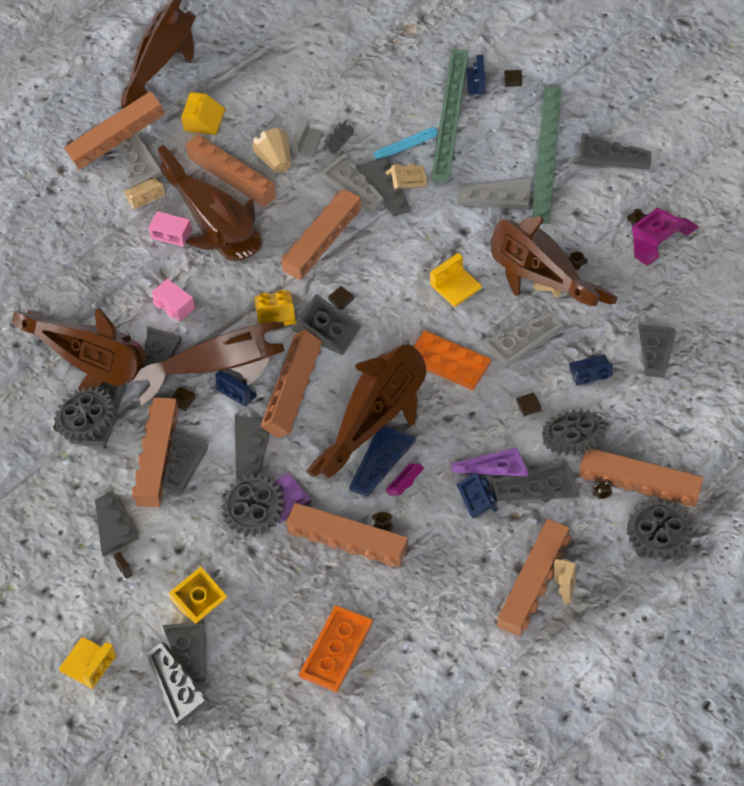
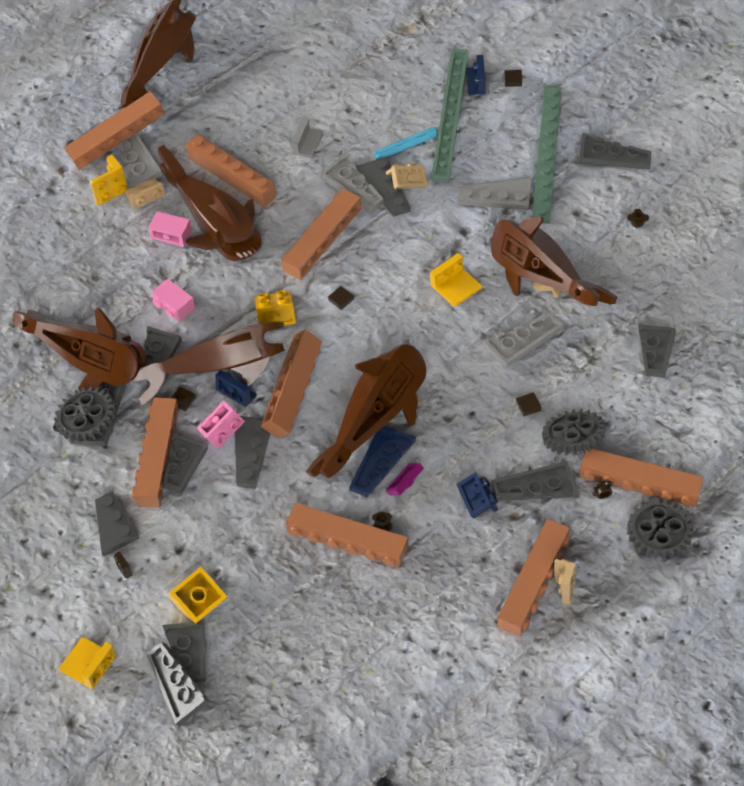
yellow slope [181,92,225,135] -> none
dark grey gear [221,473,286,537] -> none
tan cone [252,127,291,173] -> none
medium lavender wing [275,473,311,523] -> none
dark grey slope [291,294,362,355] -> none
orange plate [299,605,373,693] -> none
dark grey hinge [323,119,354,153] -> none
orange plate [414,330,491,390] -> none
medium lavender wing [451,447,528,476] -> none
dark brown plate [568,251,588,270] -> none
dark blue bracket [569,354,613,385] -> none
magenta piece [632,208,699,266] -> none
none -> yellow bracket [90,155,128,206]
none -> bright pink brick [197,401,245,449]

